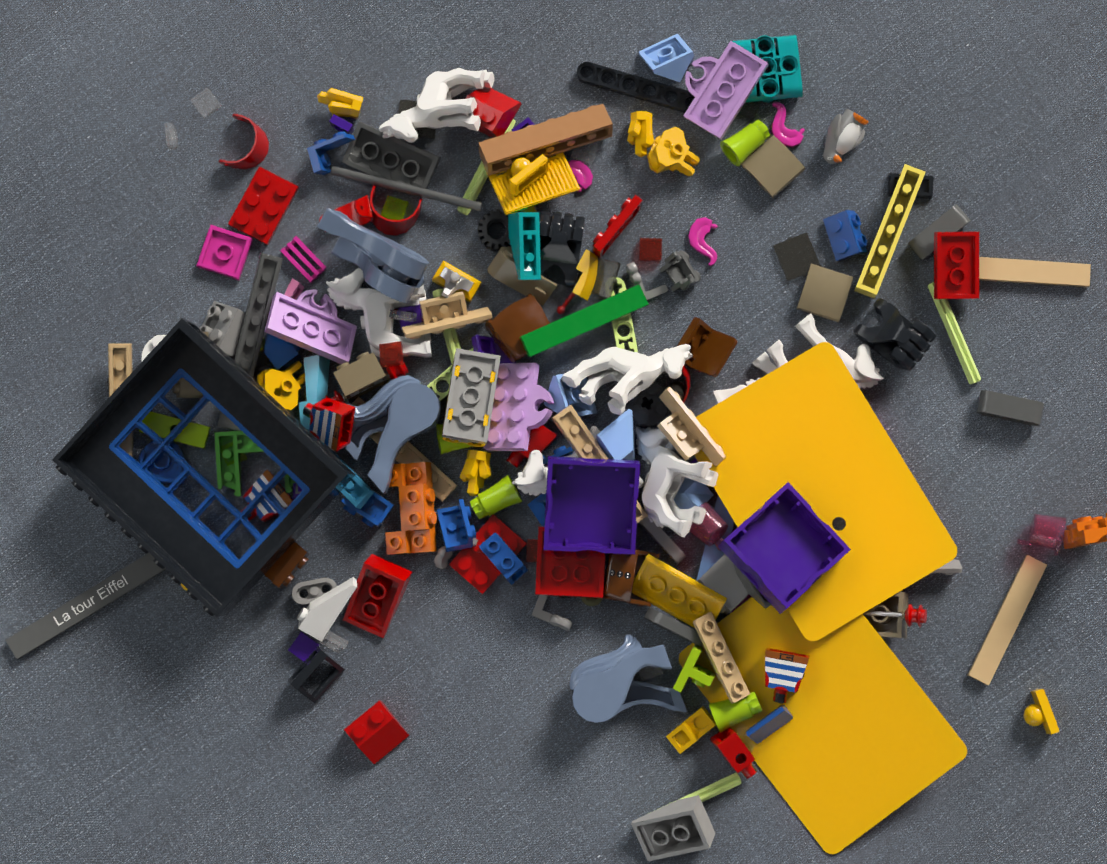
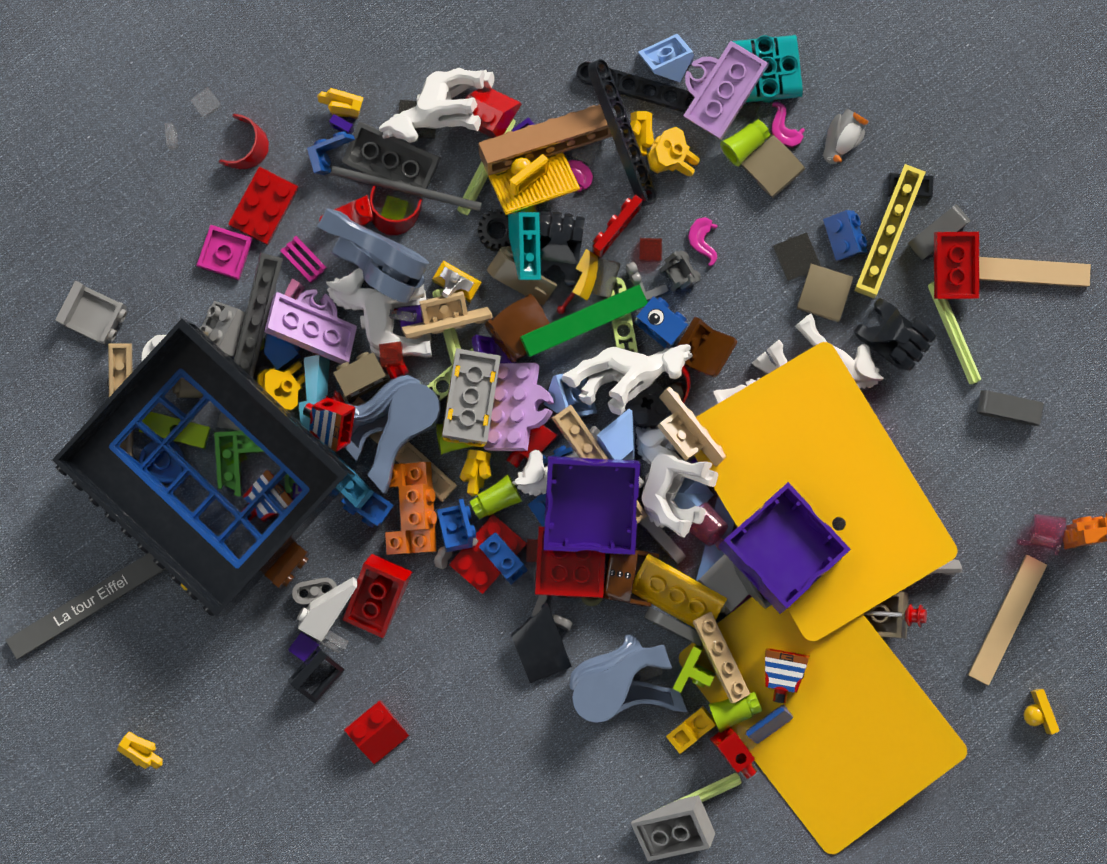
none -> light grey panel [55,281,127,346]
none -> yellow rock [117,732,163,769]
none -> black slope [511,603,572,683]
none -> black beam [588,59,656,207]
none -> blue brick [634,296,688,349]

